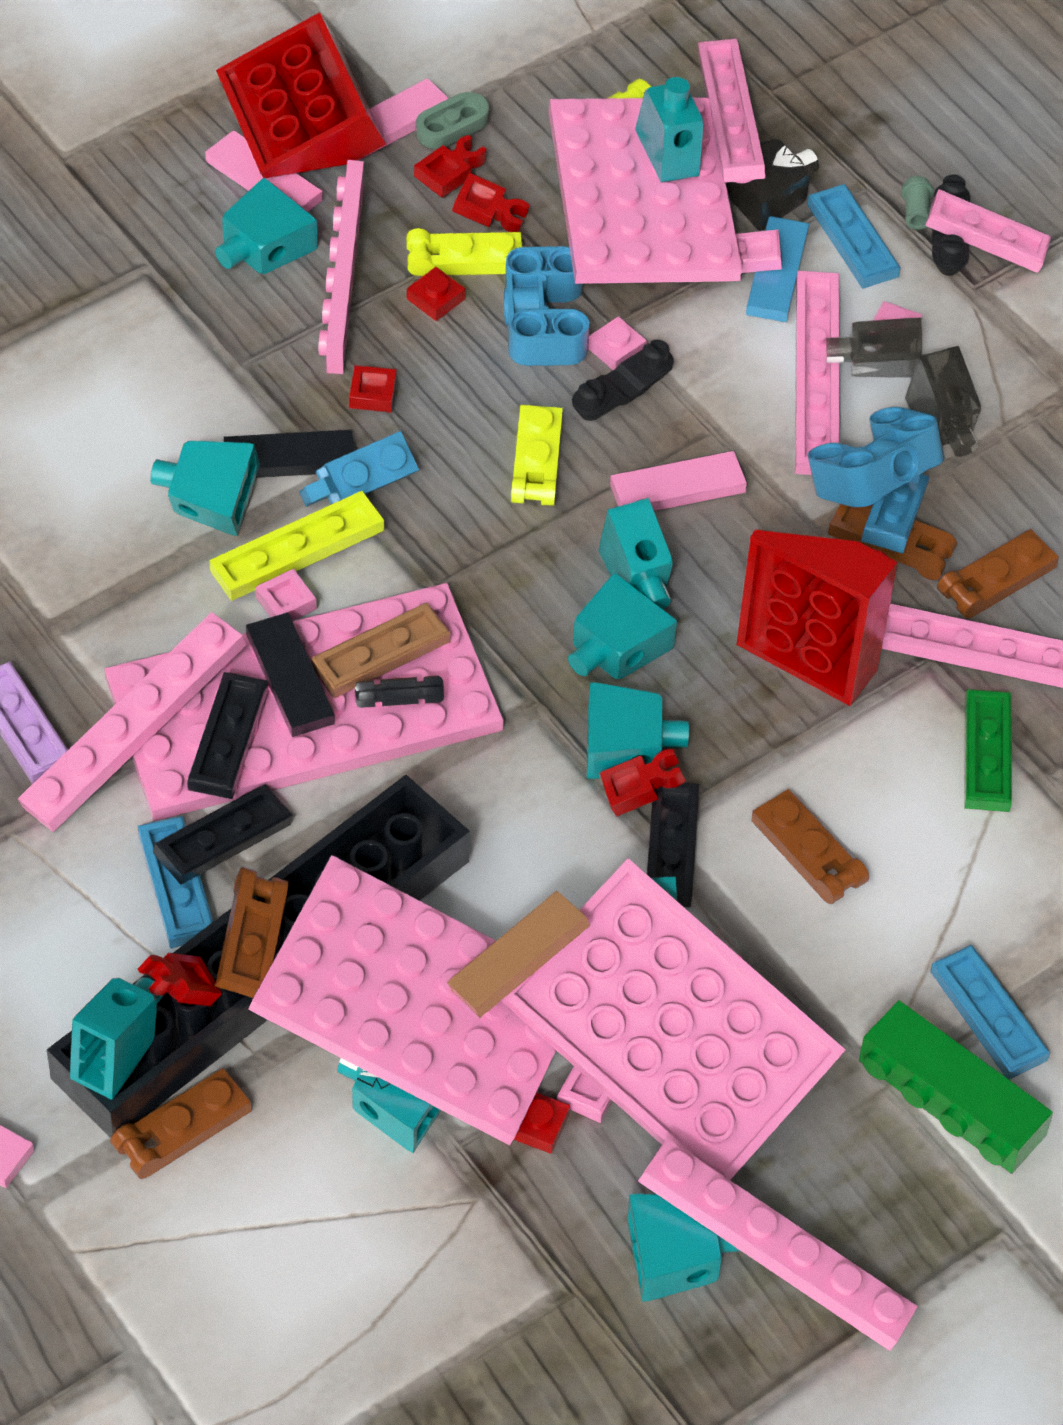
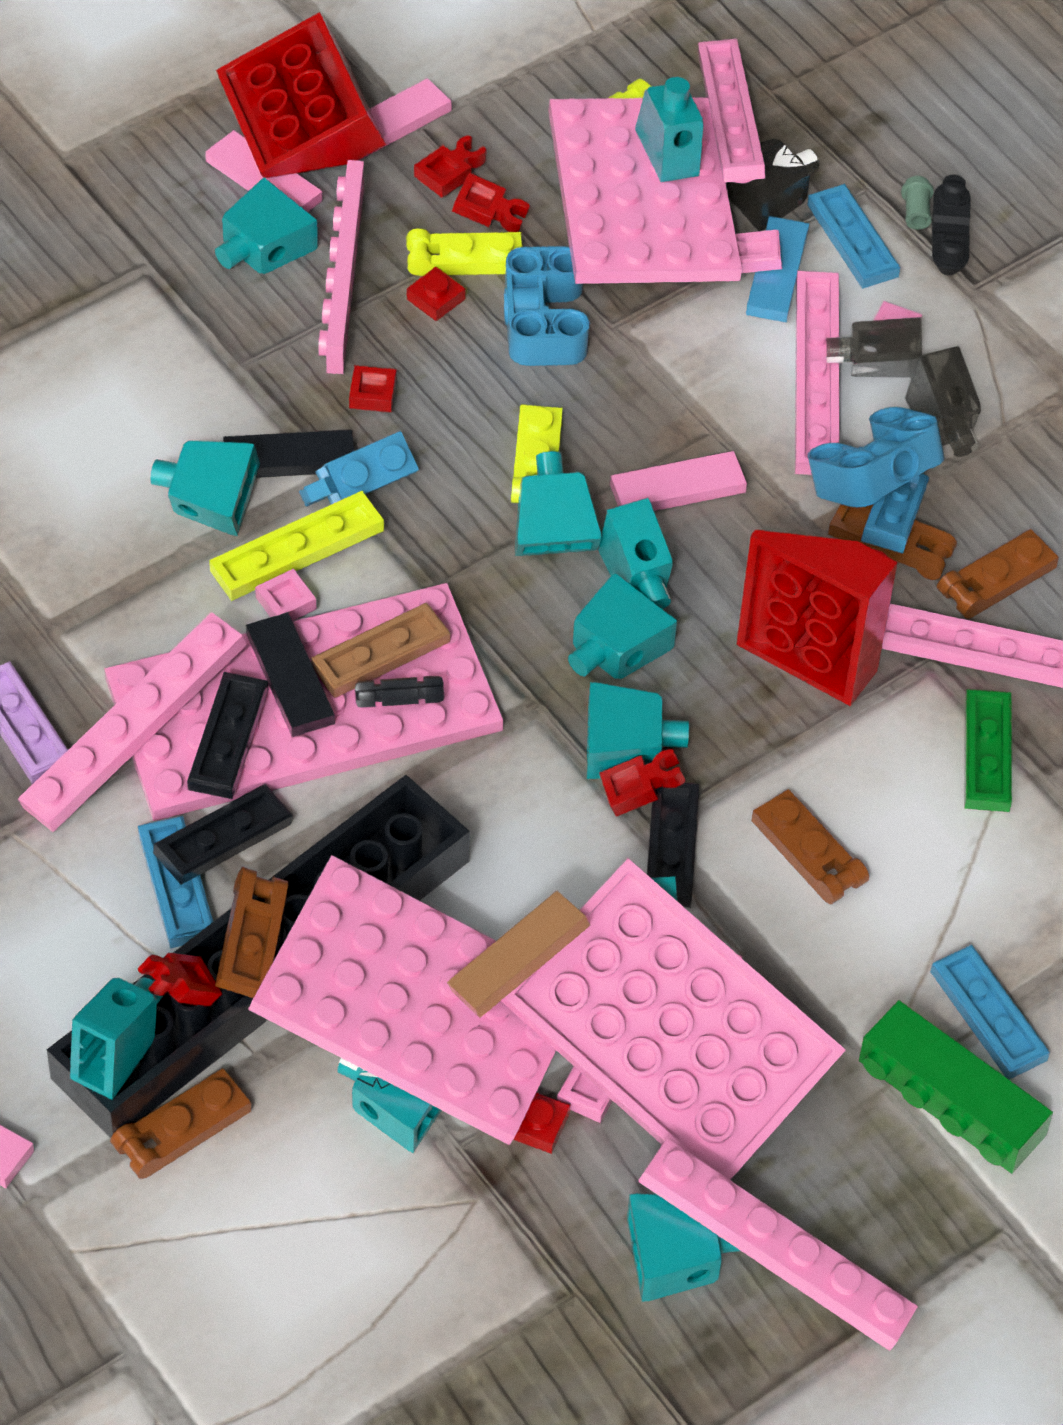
sand green plate [416,92,489,149] -> none
black piece [572,339,674,421] -> none
bright pink plate [588,316,647,370] -> none
bright pink tile [925,190,1051,273] -> none
none -> teal torso [515,451,601,556]

